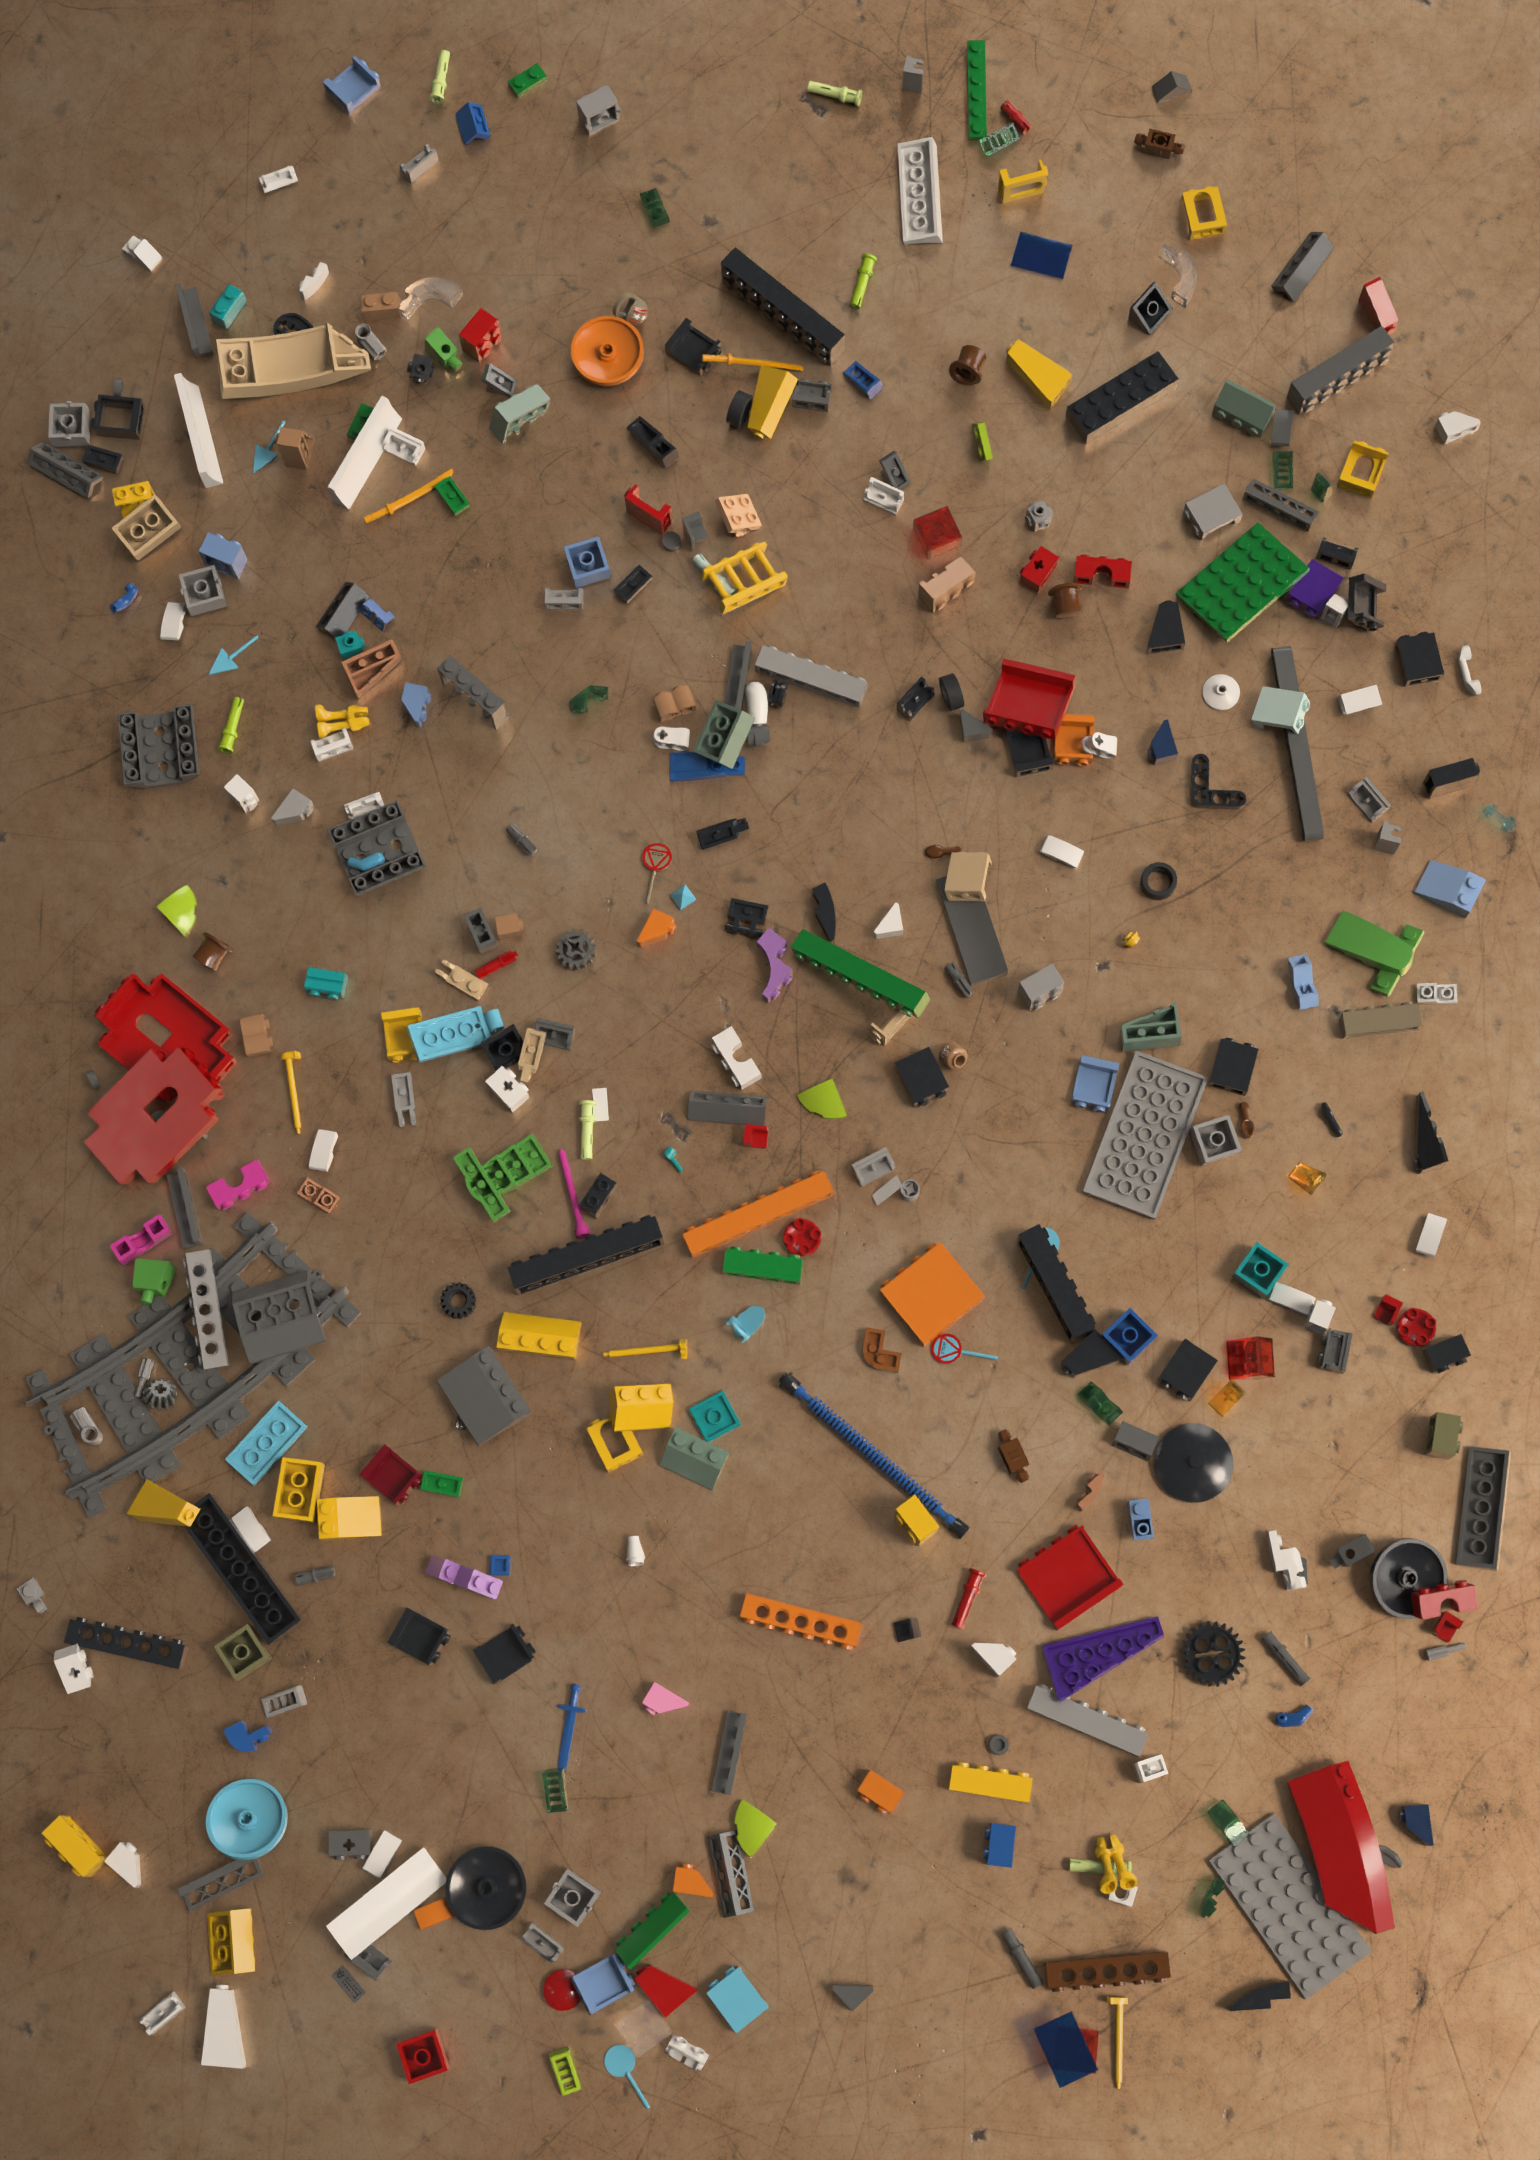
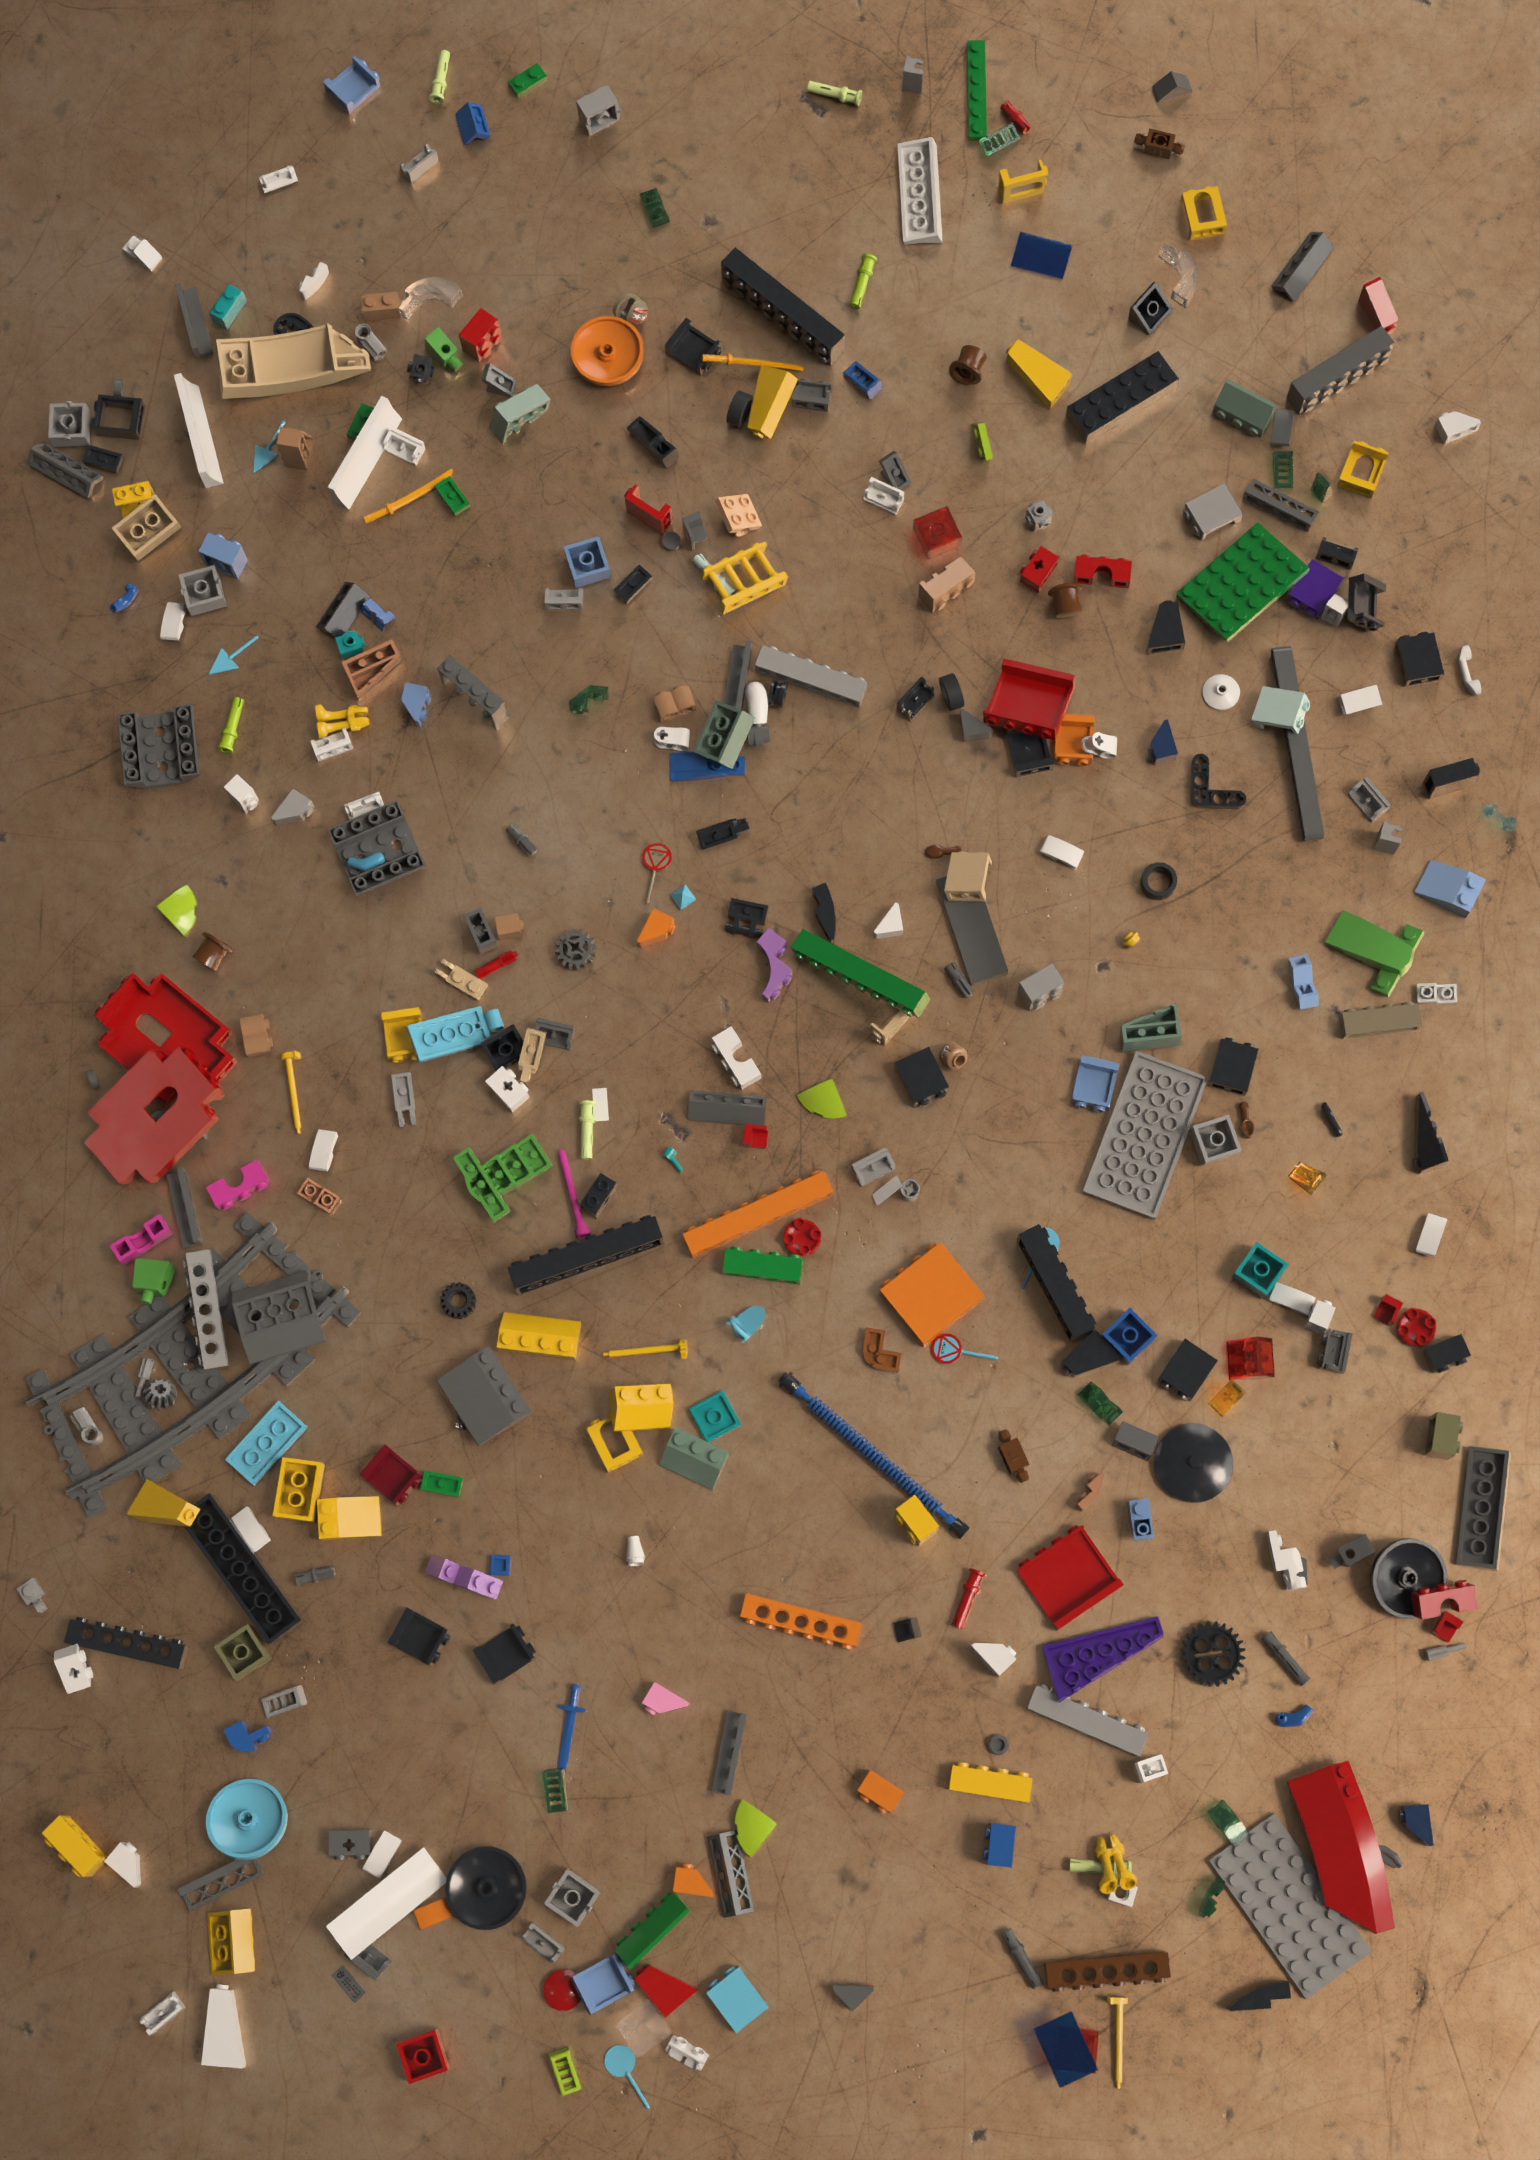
teal brick [304,967,348,1000] -> none

